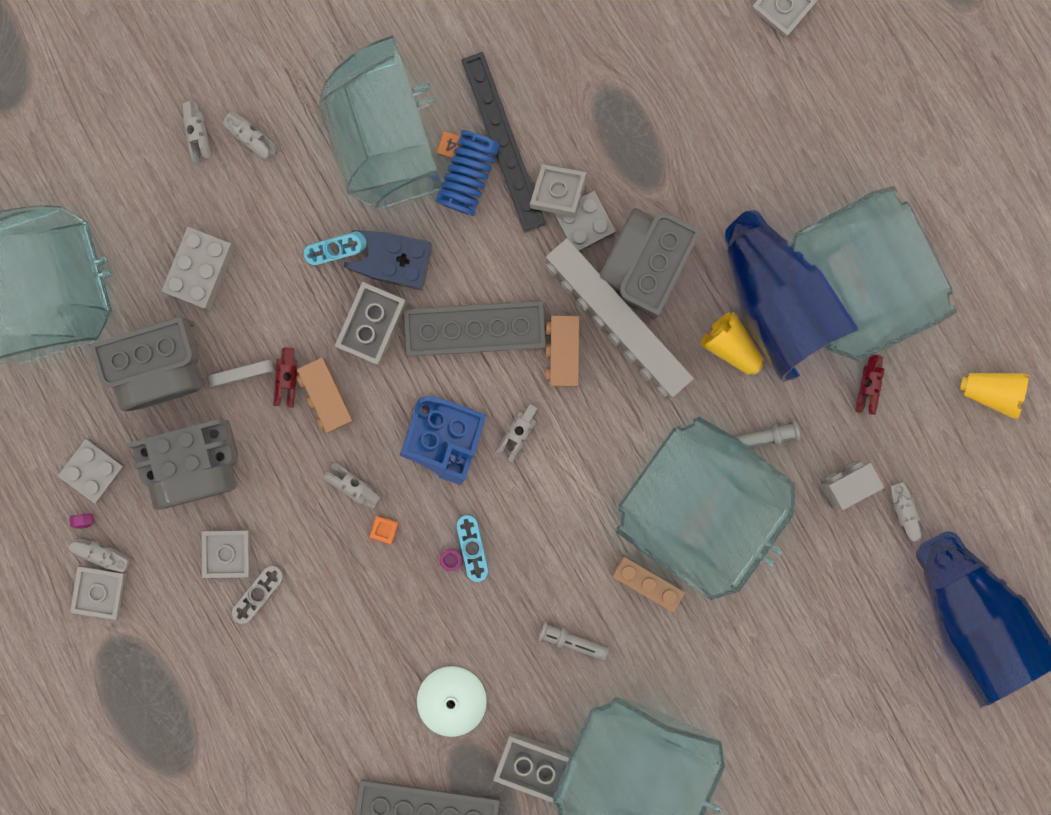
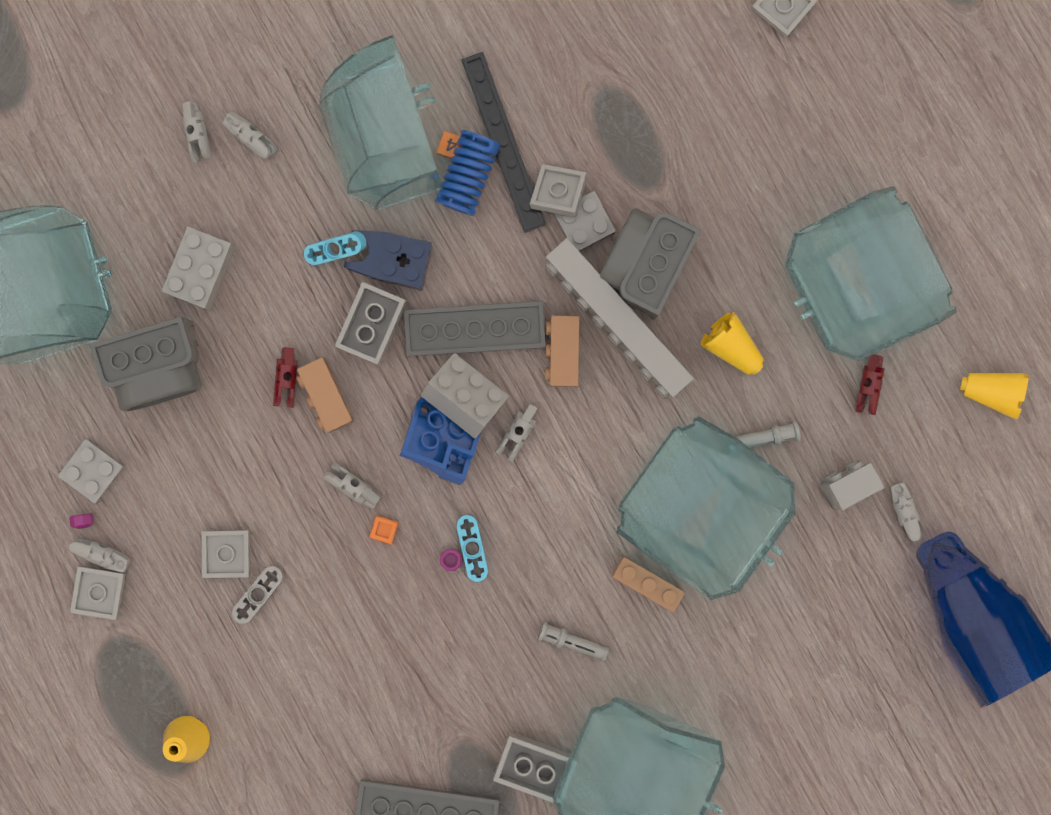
dark grey brick [126,419,238,510] -> none
light grey beam [207,360,275,388] -> none
light aqua dish [417,666,487,737] -> none
clear blue windscreen [725,210,858,382] -> none
none -> yellow cone [163,716,210,763]
none -> light grey brick [420,353,509,439]

